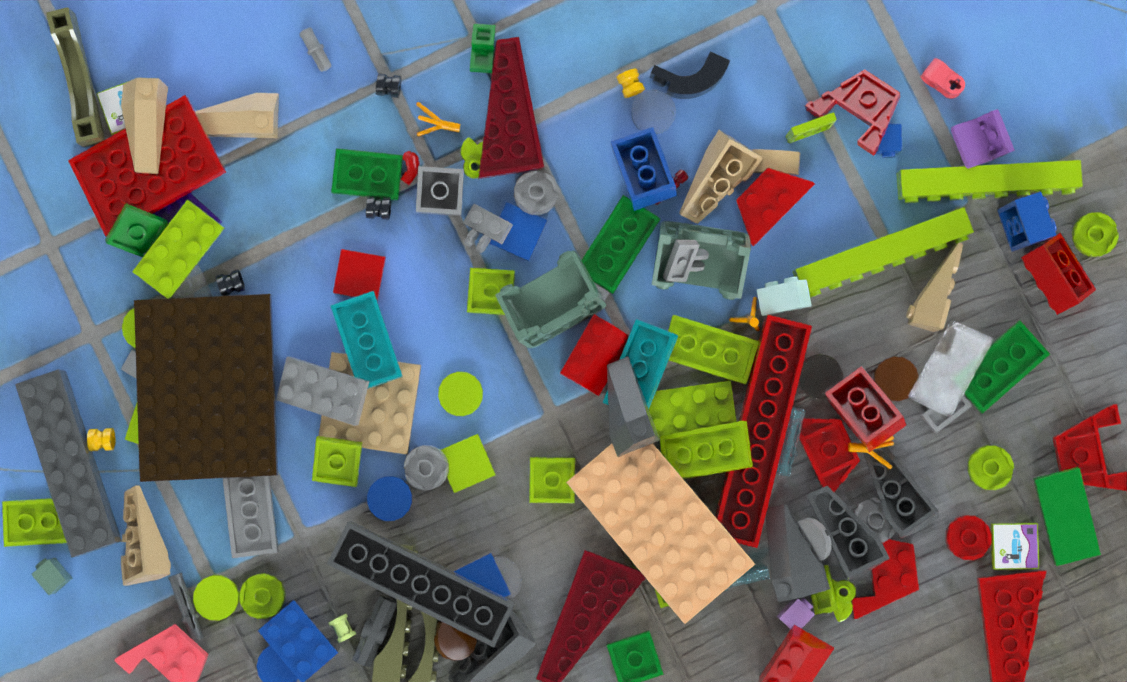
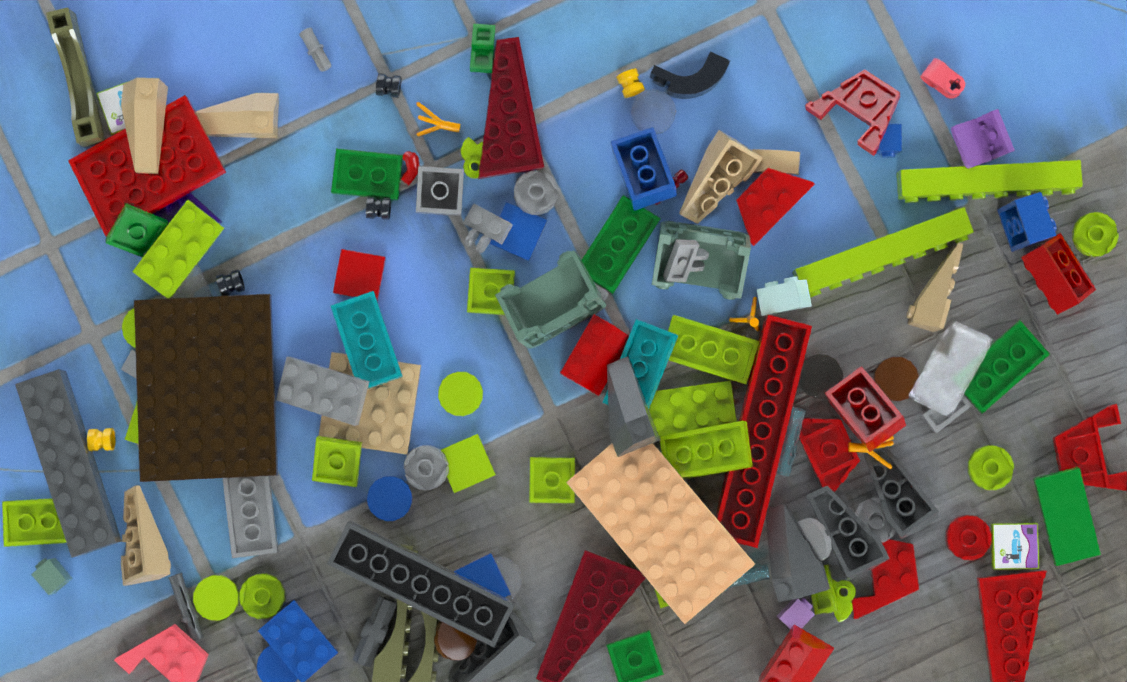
yellowish green bush [328,613,356,643] -> none
lime tile [785,112,837,144] -> none

